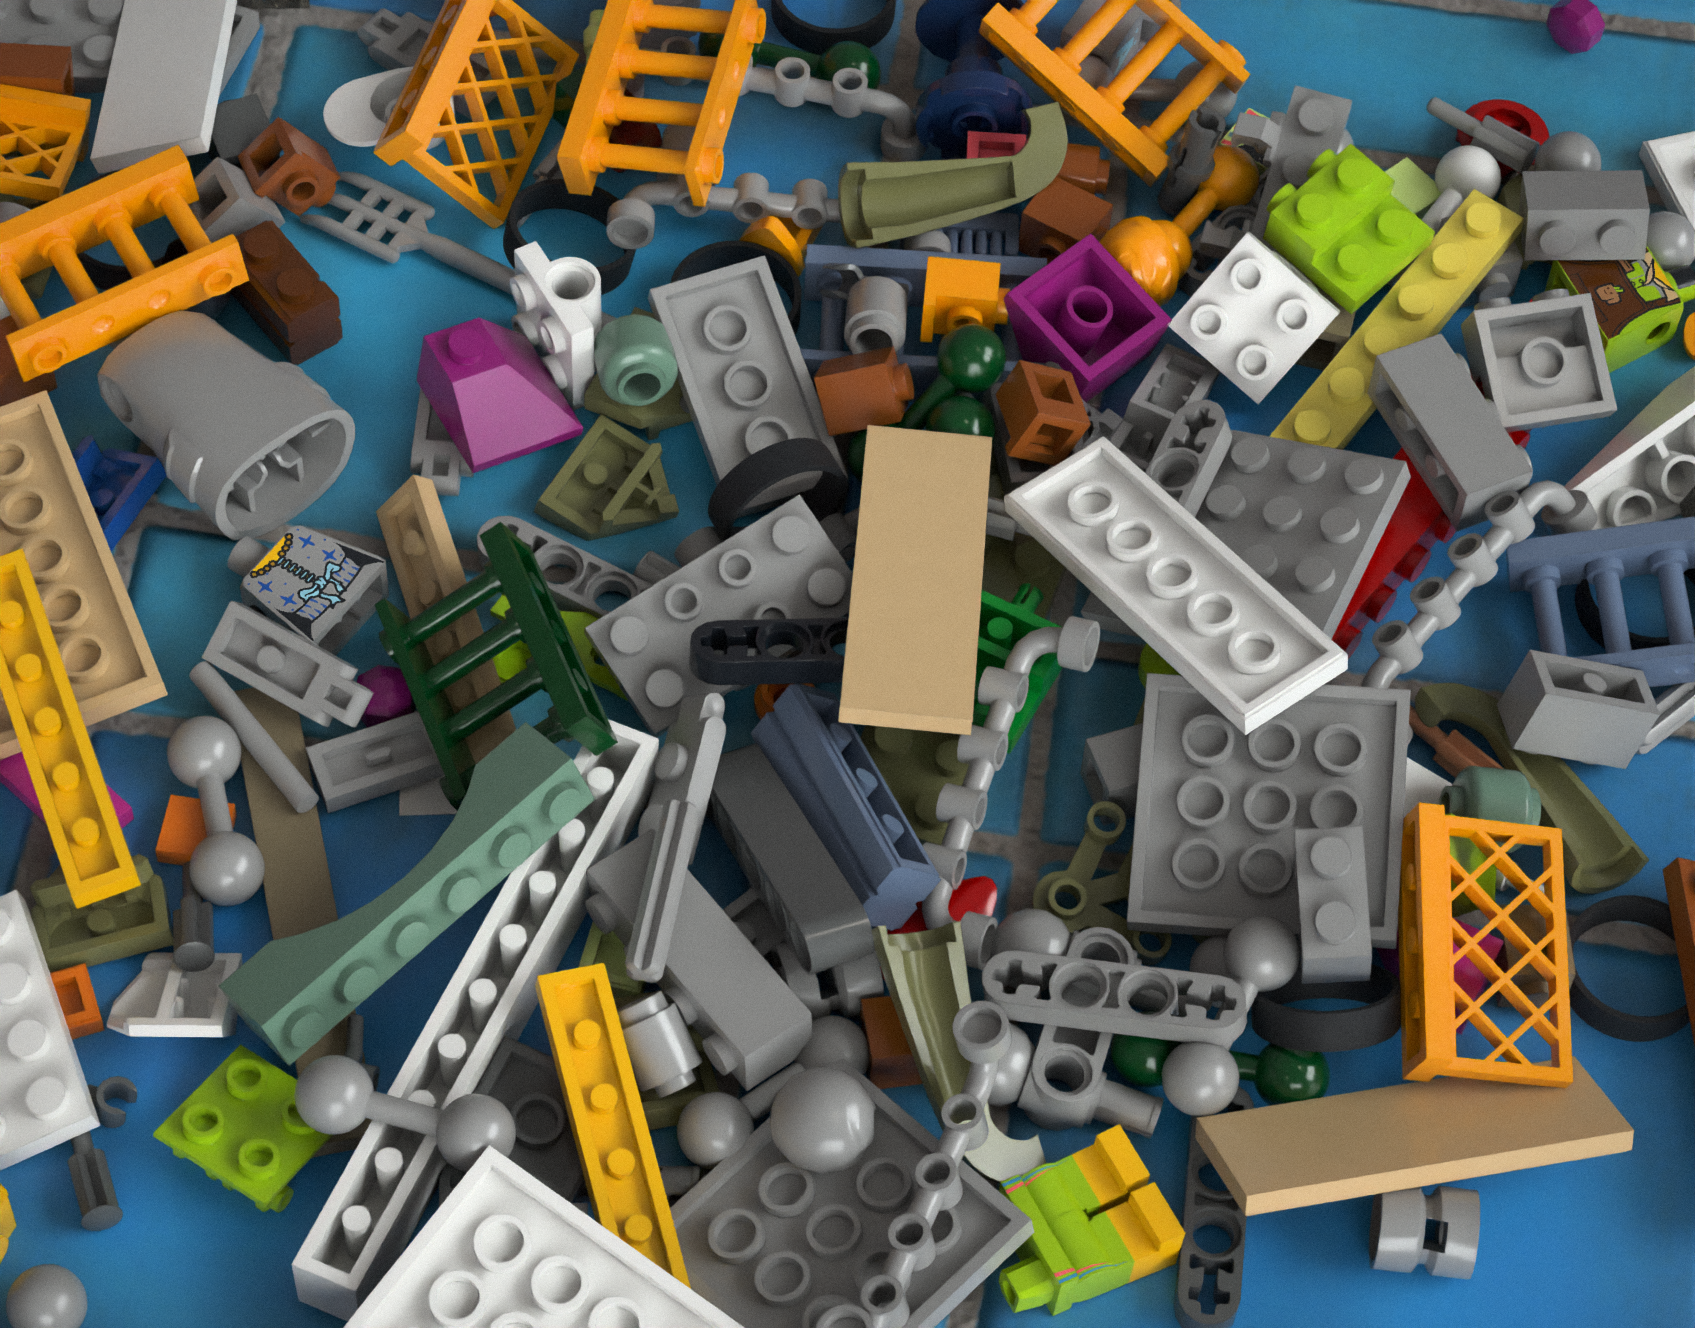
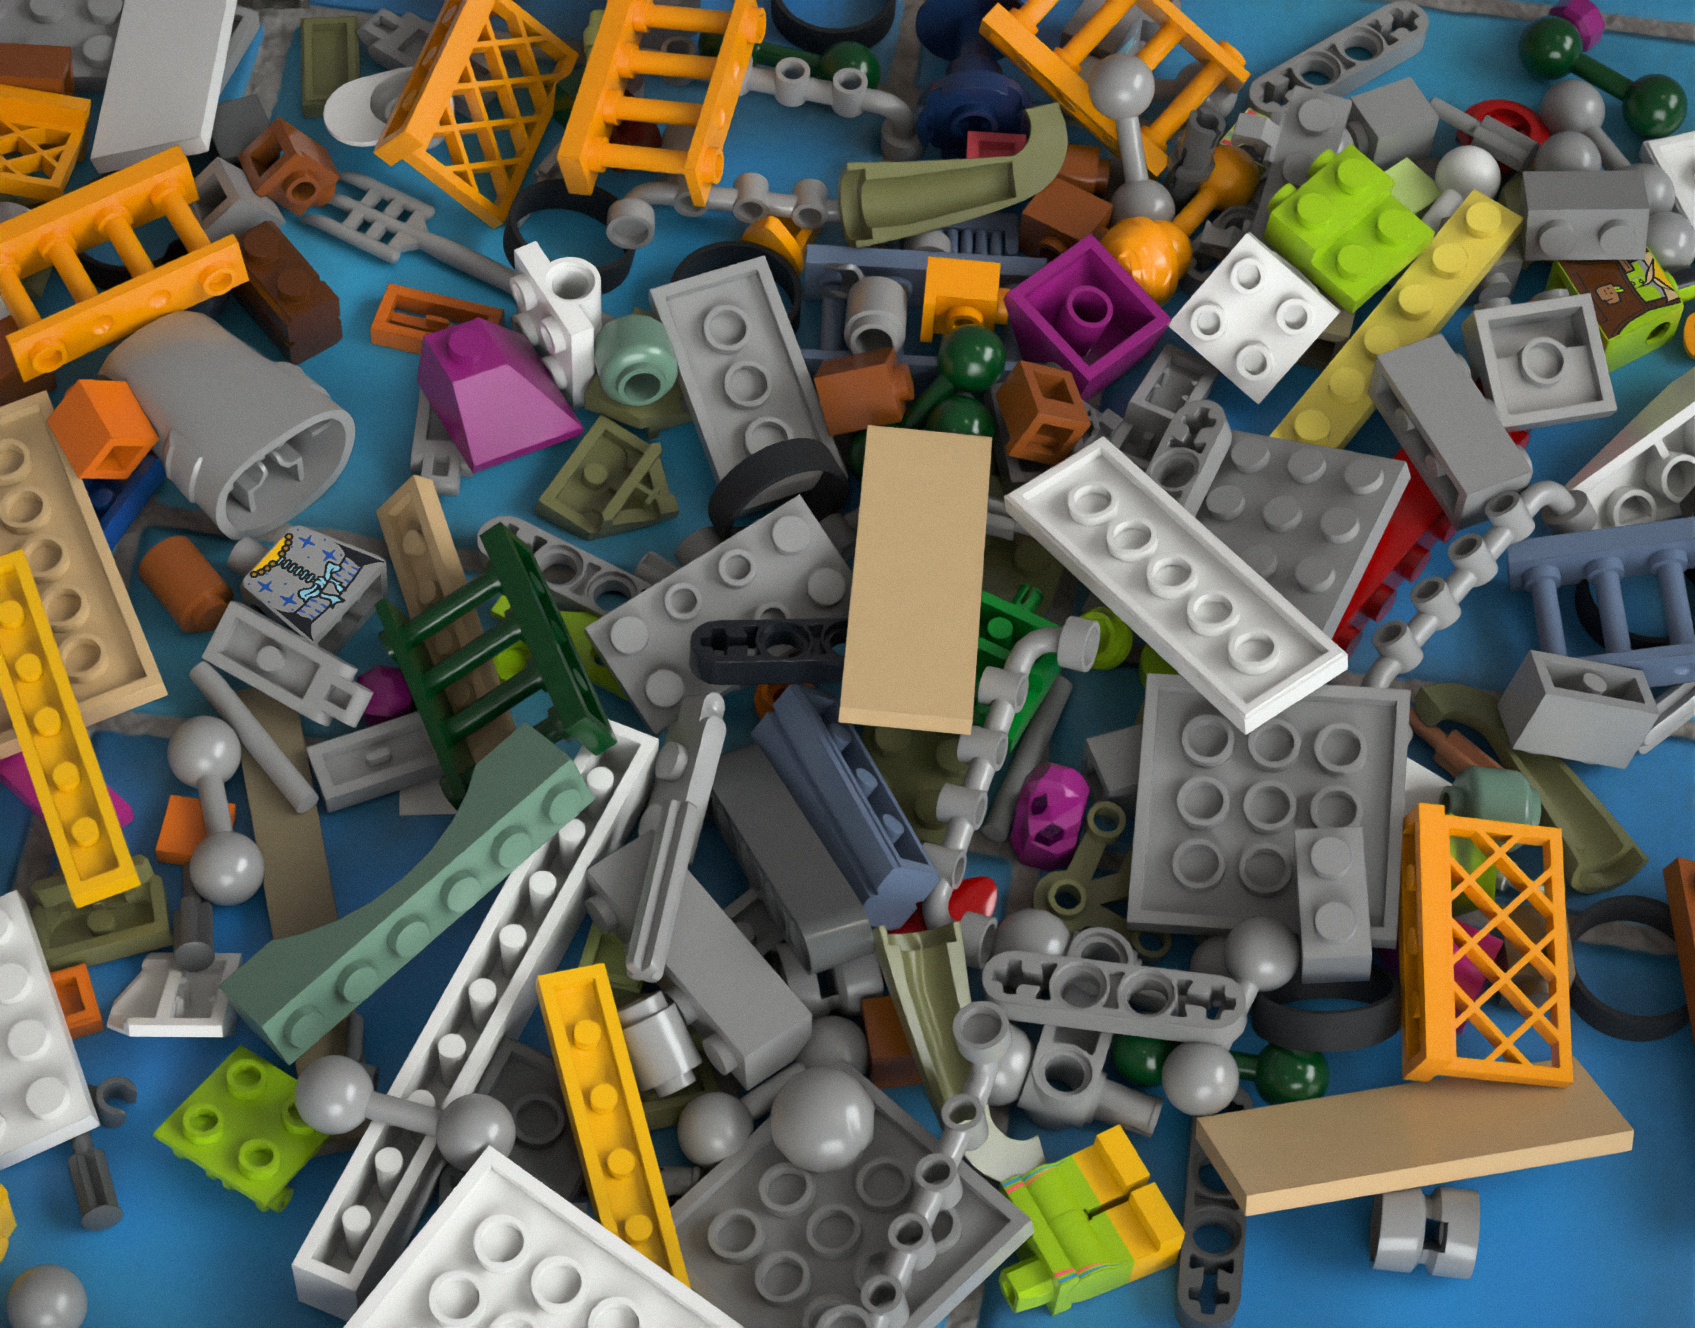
none -> orange brick [46,379,159,479]
none -> dark orange brick [138,535,234,633]
none -> olive tile [300,16,361,119]
none -> orange tile [370,283,505,355]
none -> light grey bar [982,676,1073,842]
none -> magenta rock [1010,762,1090,872]
none -> lime plate [1080,606,1133,670]
none -> light grey piece [1088,53,1175,227]
none -> light grey beam [1245,1,1429,118]
none -> light grey brick [1346,77,1439,171]
none -> dark green piece [1518,16,1688,139]
none -> light grey piece [1539,79,1675,215]

